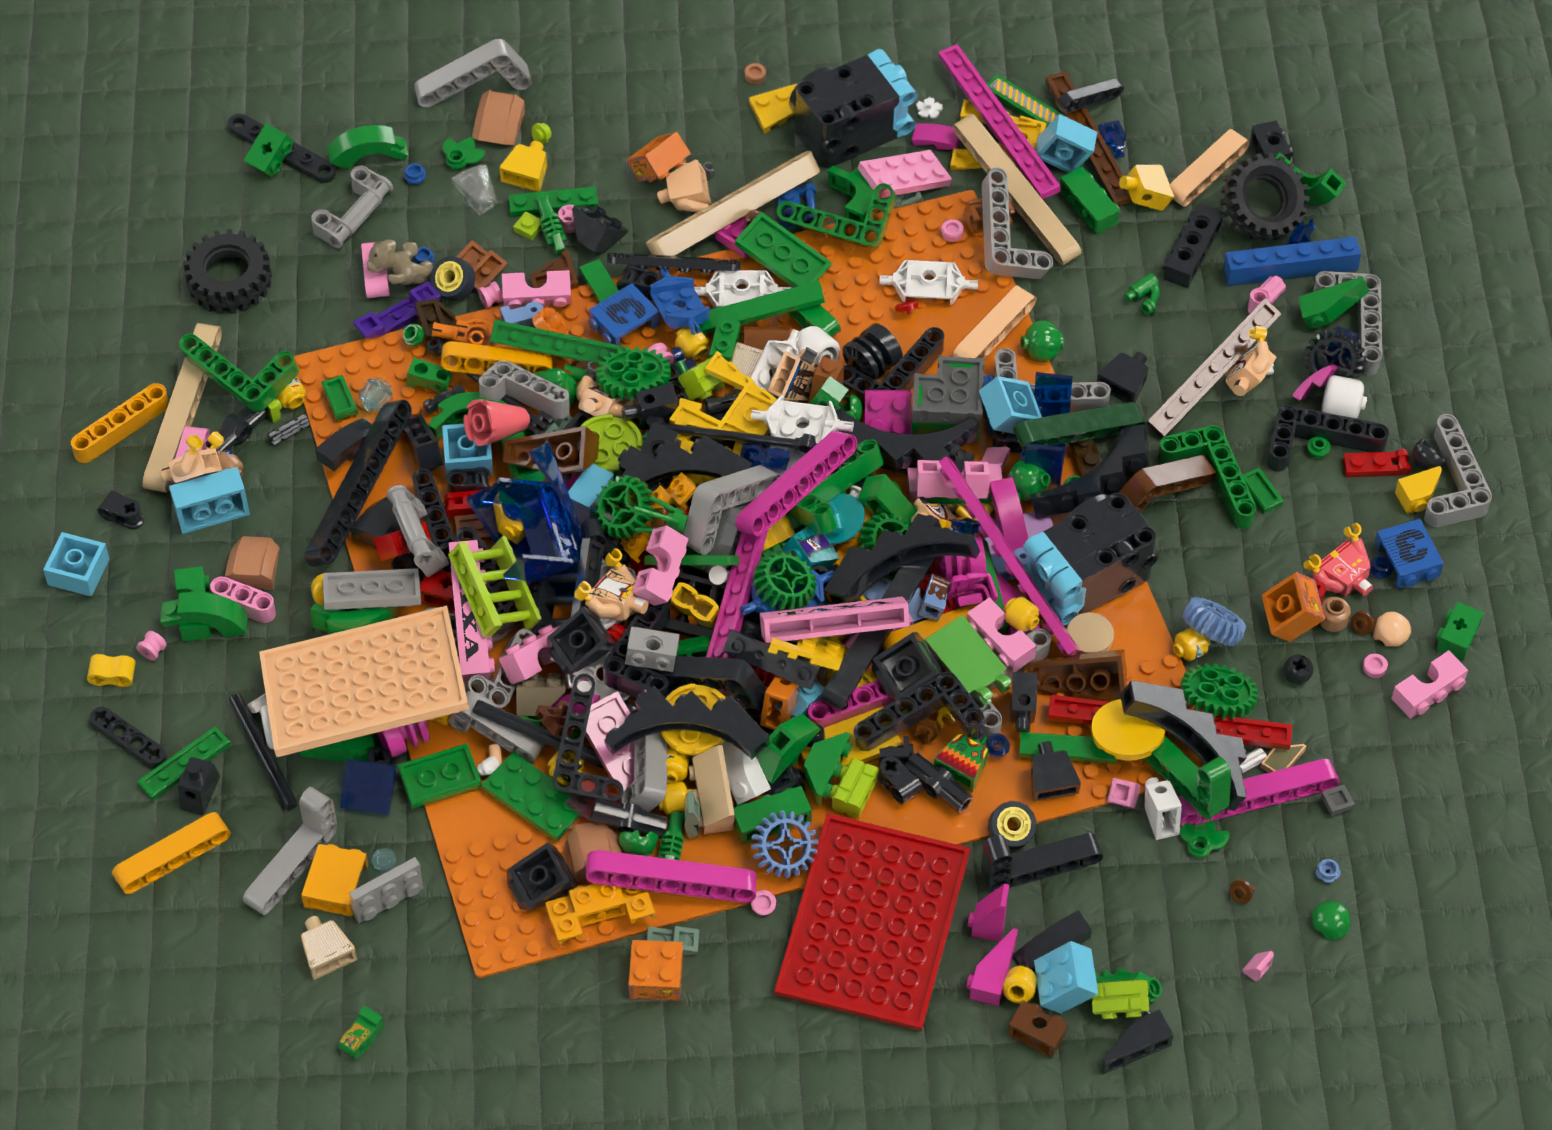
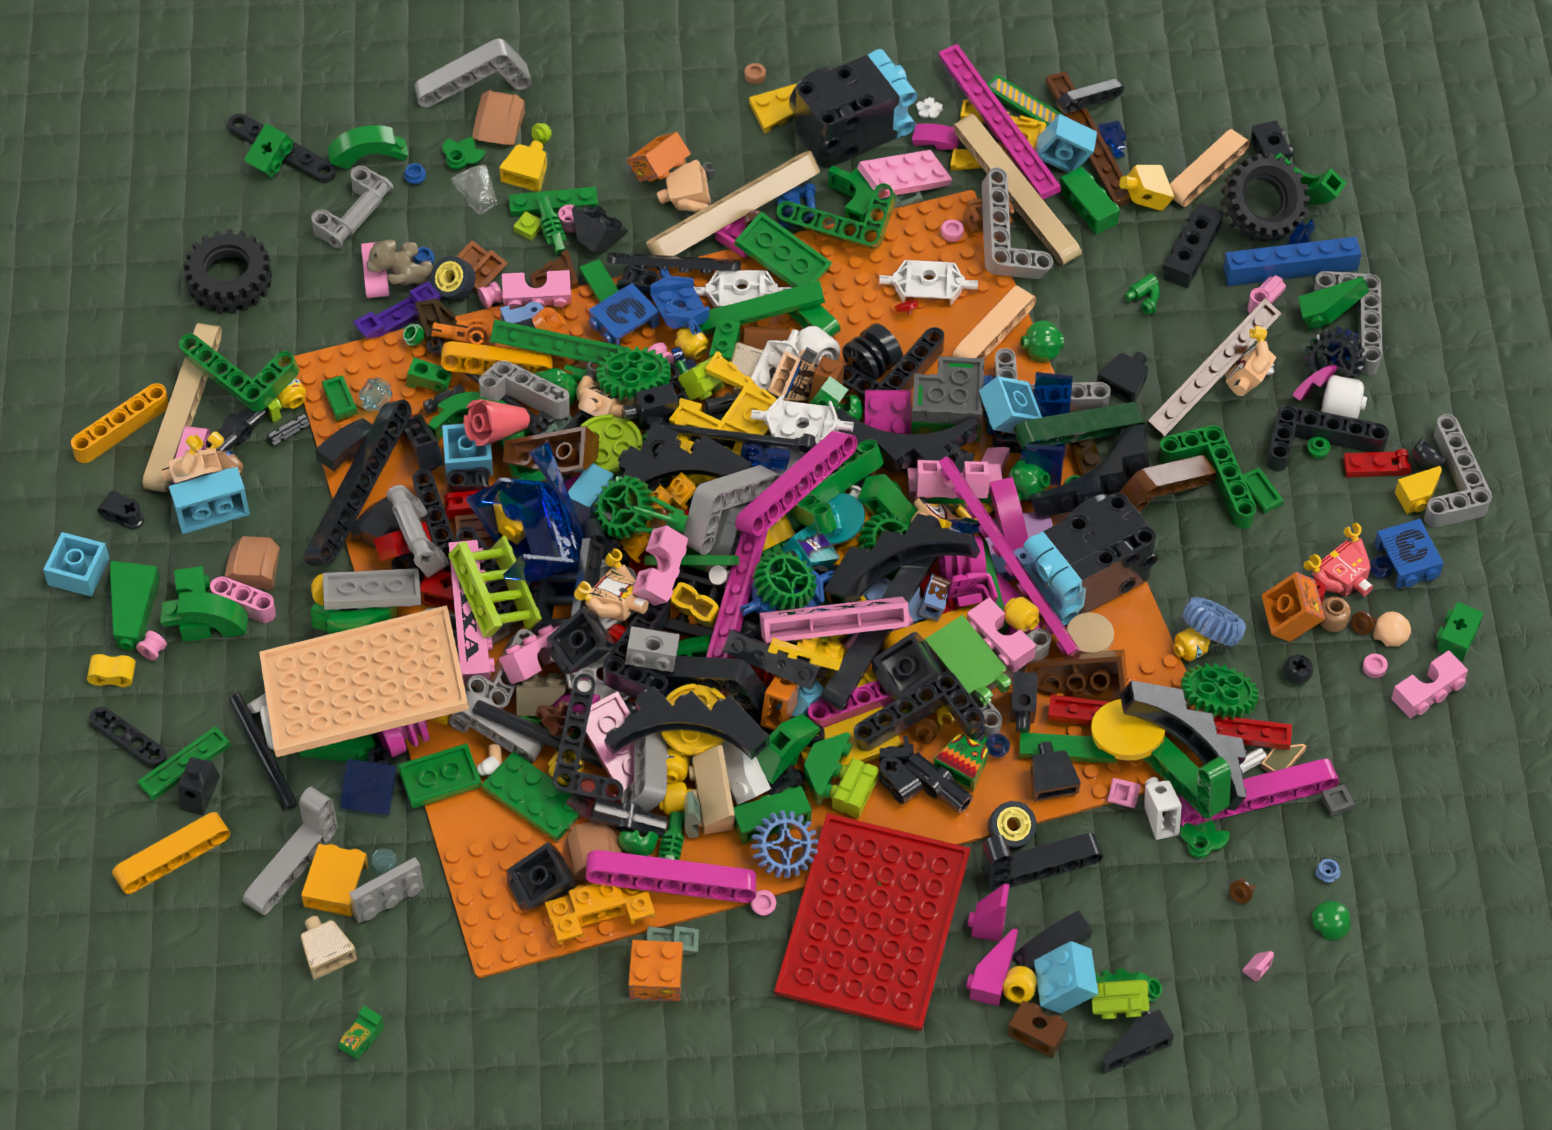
none -> green slope [110,561,160,650]

